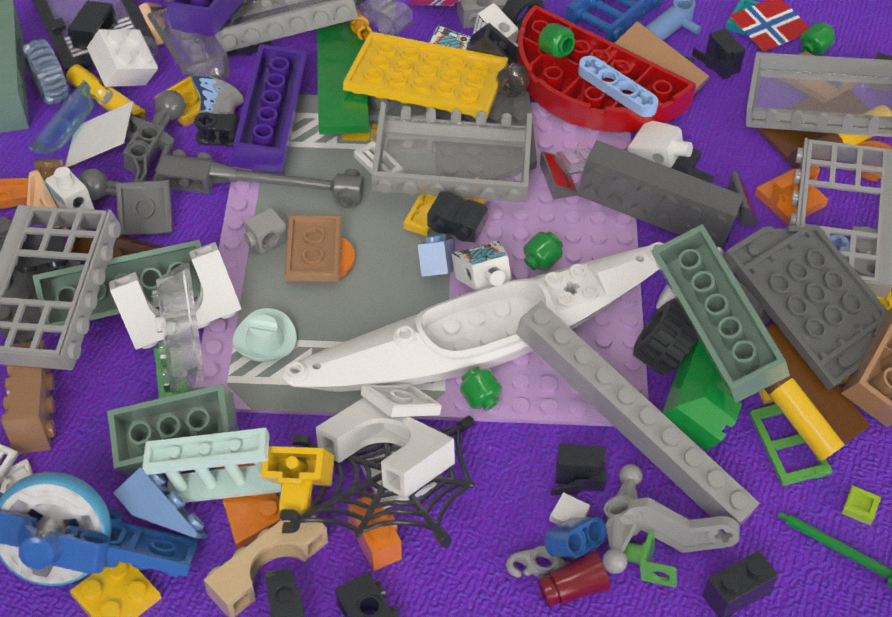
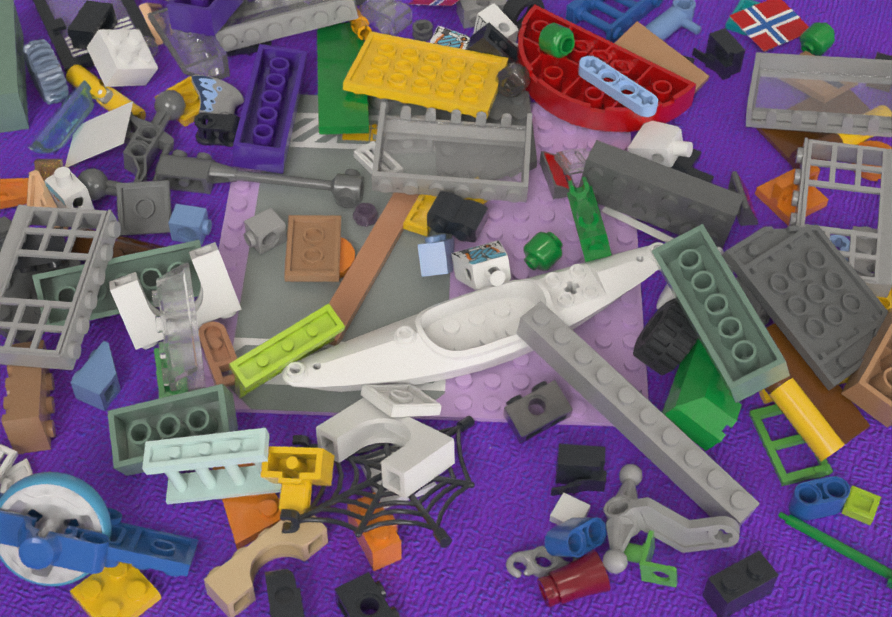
medium blue slope [114,467,208,539] -> none
light aqua hat [232,308,297,362] -> none
green head [460,366,502,411] -> none
none -> medium blue slope [71,341,121,411]
none -> medium blue brick [168,204,212,245]
none -> nougat plate [198,321,237,387]
none -> lime fence [229,303,345,399]
none -> nougat tile [329,192,419,346]
none -> clear purple plate [353,203,378,227]
none -> dark grey bush [412,19,433,42]
none -> black brick [503,380,573,444]
none -> green brick [567,177,612,263]
none -> white sticker [602,206,674,243]
none -> blue beam [788,476,850,521]

